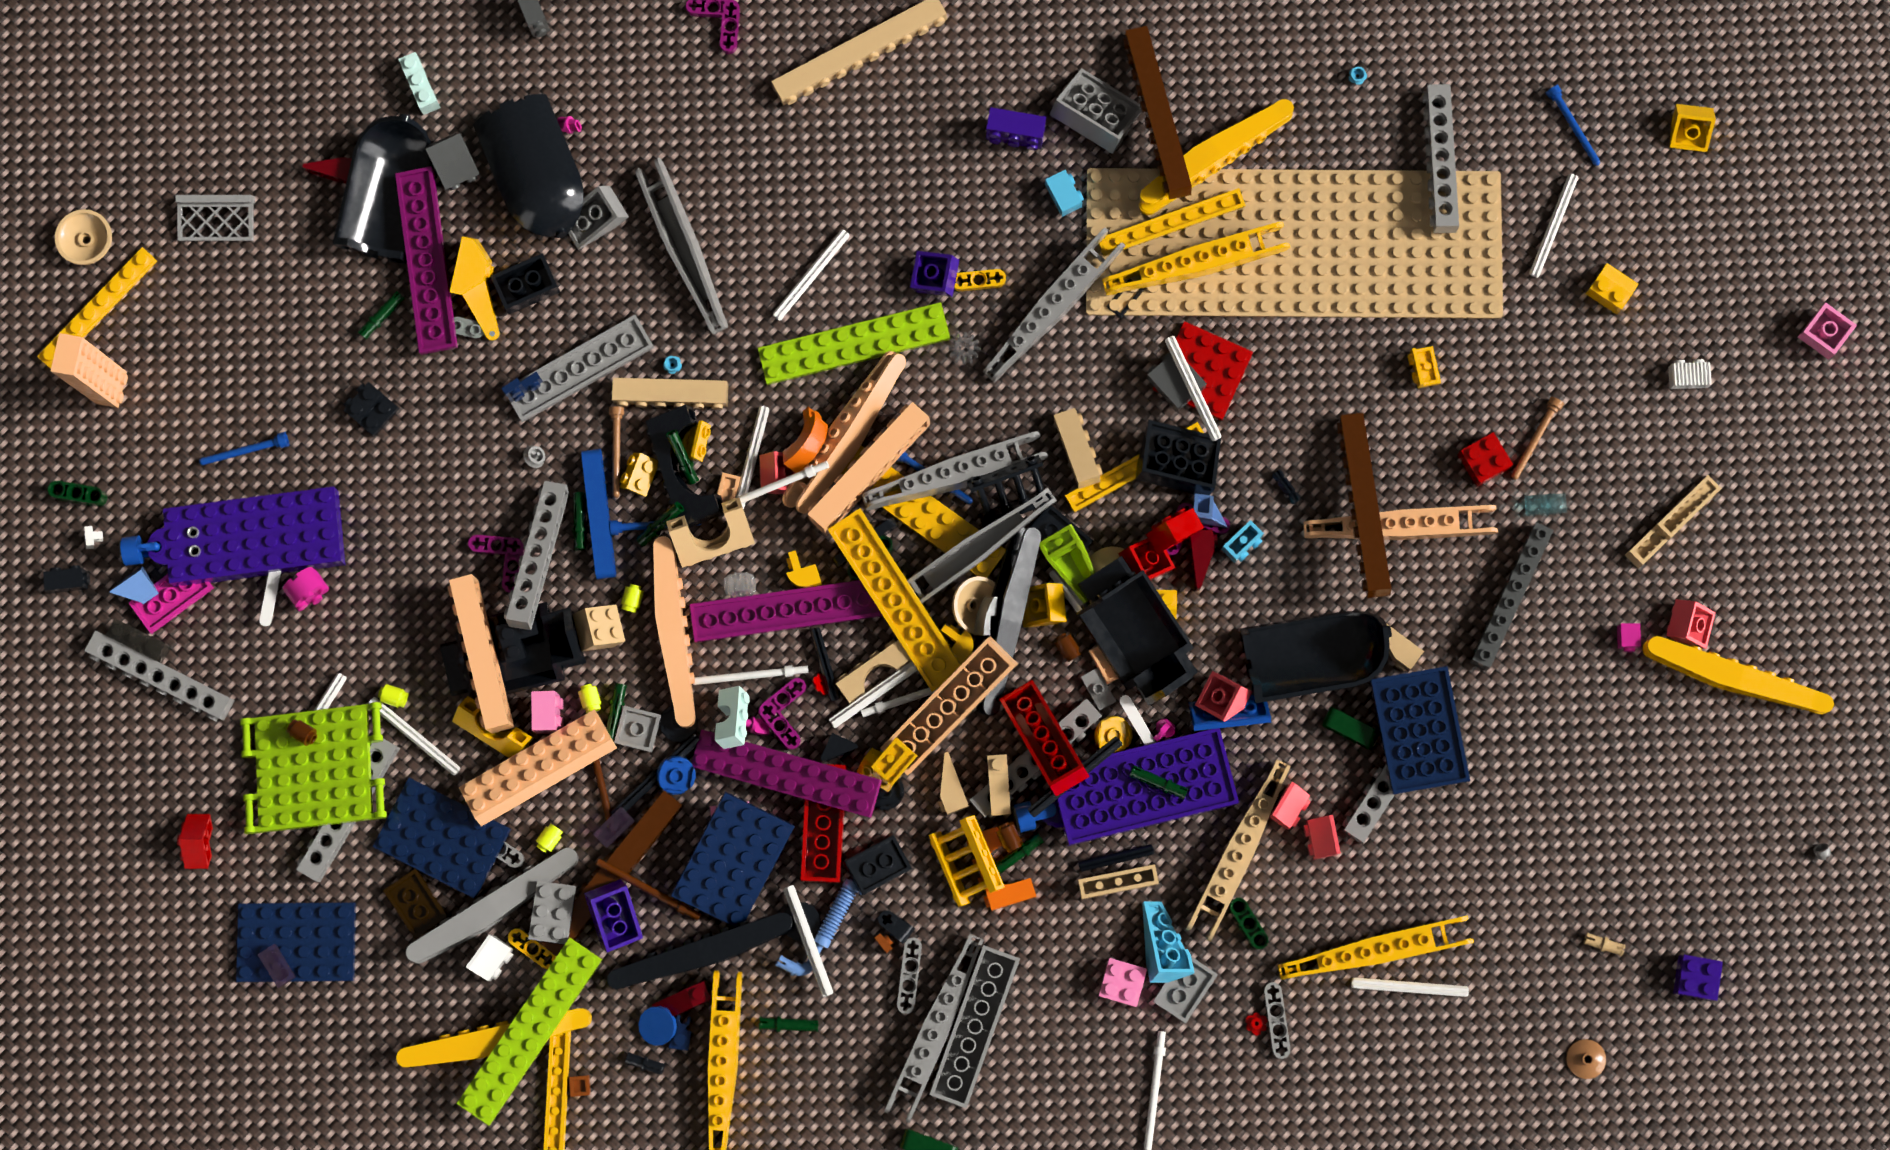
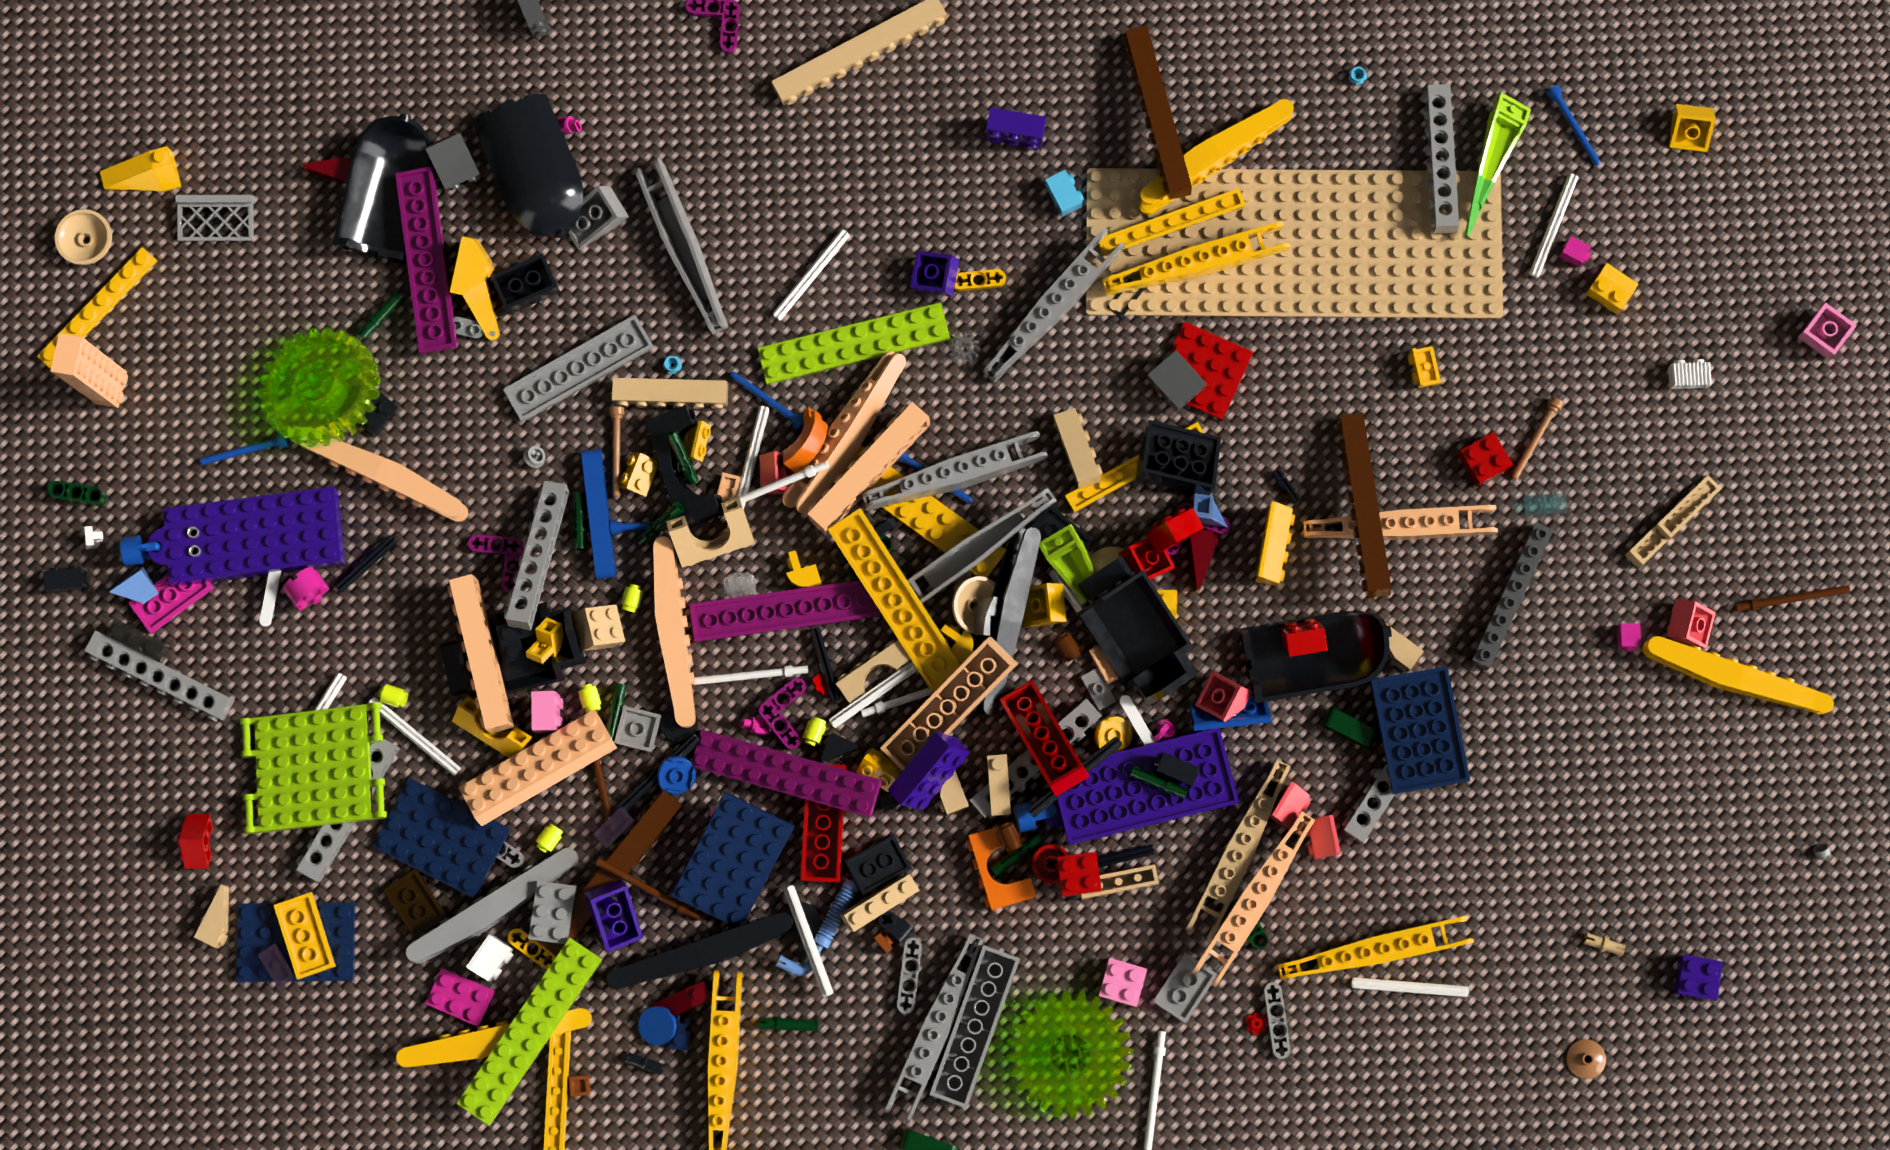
reddish brown brick [287,720,317,746] -> none
light aqua arch [398,52,441,115] -> none
dark blue plate [501,372,543,402] -> none
light aqua arch [715,686,749,749] -> none
yellow plate [871,737,918,785] -> none
yellow fence [928,815,1005,907] -> none
black fence [967,455,1053,528] -> none
light grey slope [1049,68,1141,154] -> none
medium azure wedge [1142,901,1194,983] -> none
white axle [1165,336,1221,441] -> none
medium azure brick [1221,520,1264,563] -> none
none -> yellow wedge [100,146,182,192]
none -> tan slope [194,884,229,948]
none -> clear neon green gear [258,327,381,447]
none -> yellow plate [274,892,336,980]
none -> light nougat piece [295,427,468,522]
none -> black axle [335,535,397,592]
none -> dark pink plate [425,968,496,1027]
none -> yellow brick [526,617,564,664]
none -> blue piece [730,372,804,431]
none -> neon yellow brick [802,717,826,747]
none -> tan brick [840,873,920,932]
none -> dark purple brick [887,732,970,810]
none -> clear neon green gear [1006,990,1133,1119]
none -> red brick [1032,845,1069,885]
none -> red brick [1057,852,1102,897]
none -> black brick [1153,753,1200,788]
none -> light nougat piece [1192,811,1315,987]
none -> yellow slope [1255,501,1295,586]
none -> red brick [1280,619,1328,657]
none -> lime plate [1465,92,1531,238]
none -> dark pink brick [1559,236,1591,267]
none -> reddish brown bar [1735,585,1850,611]

